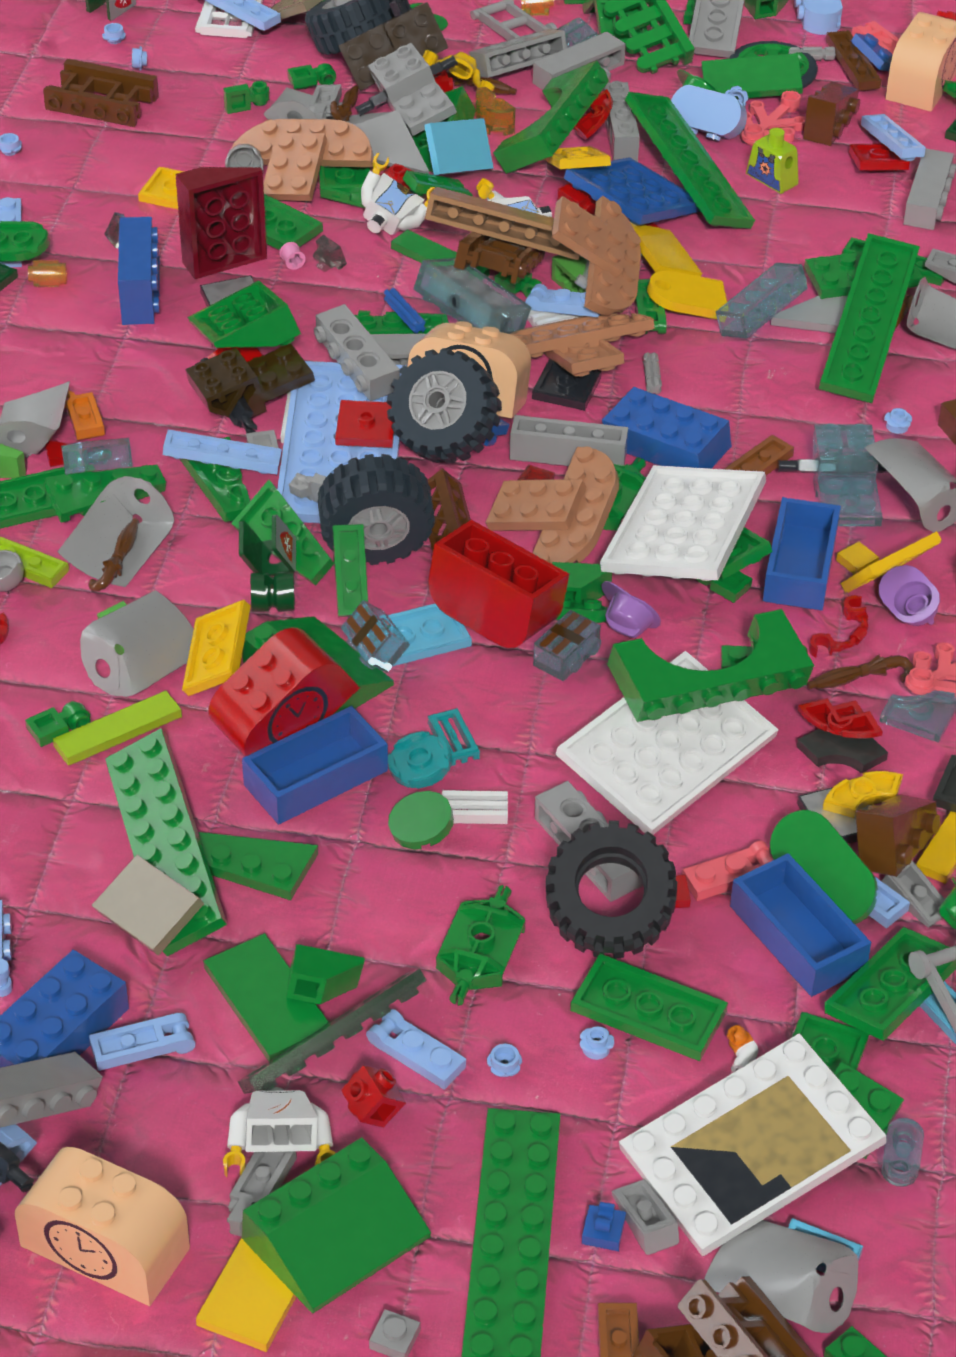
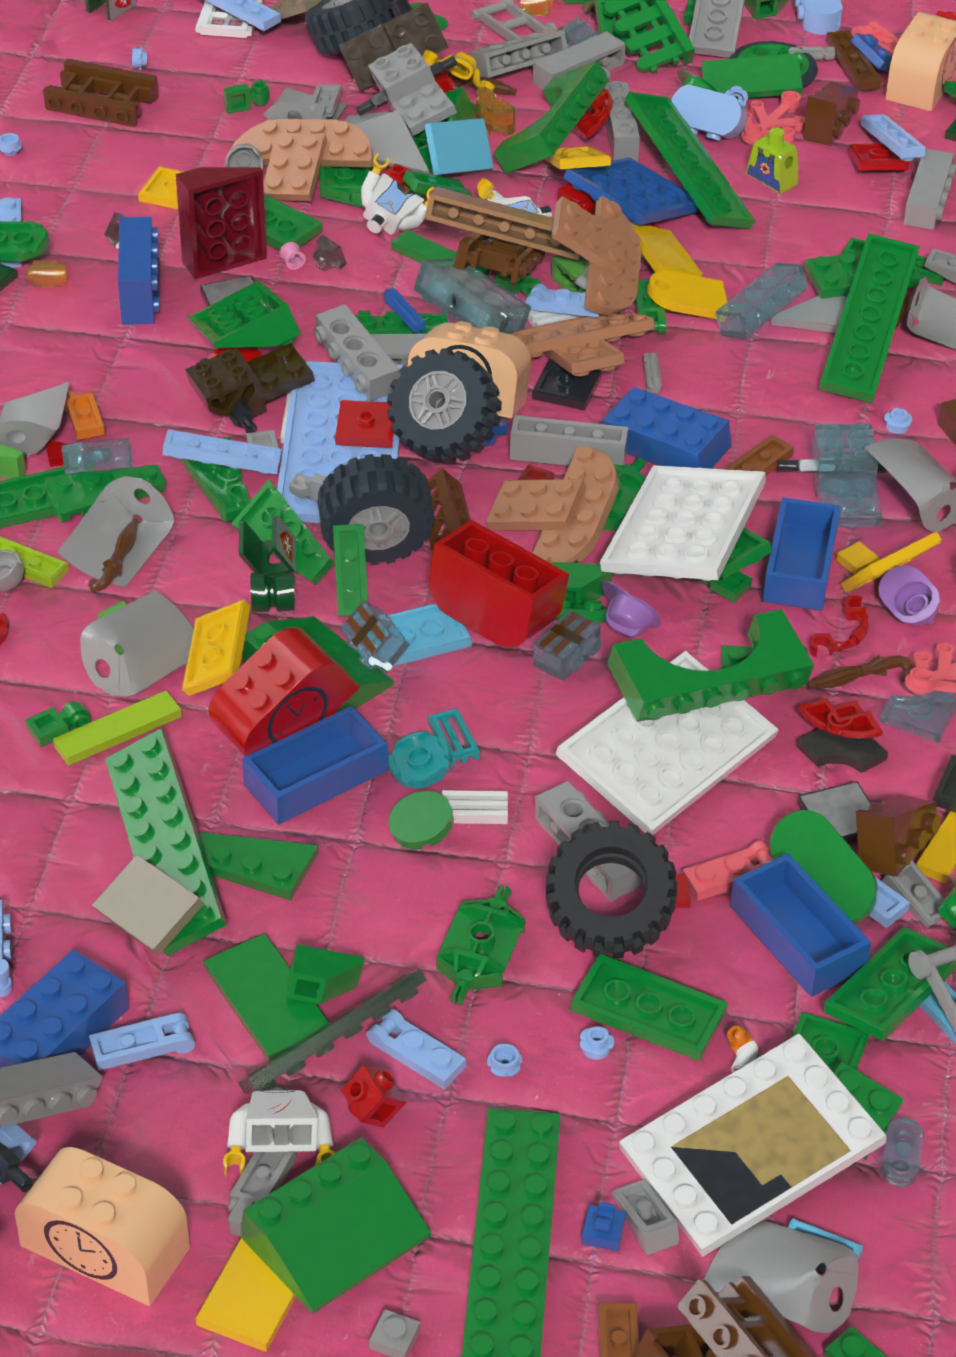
light blue plate [102,23,126,44] -> none
green plate [287,63,336,89] -> none
reddish brown piece [330,85,359,122] -> none
yellow tile [822,771,903,818] -> none

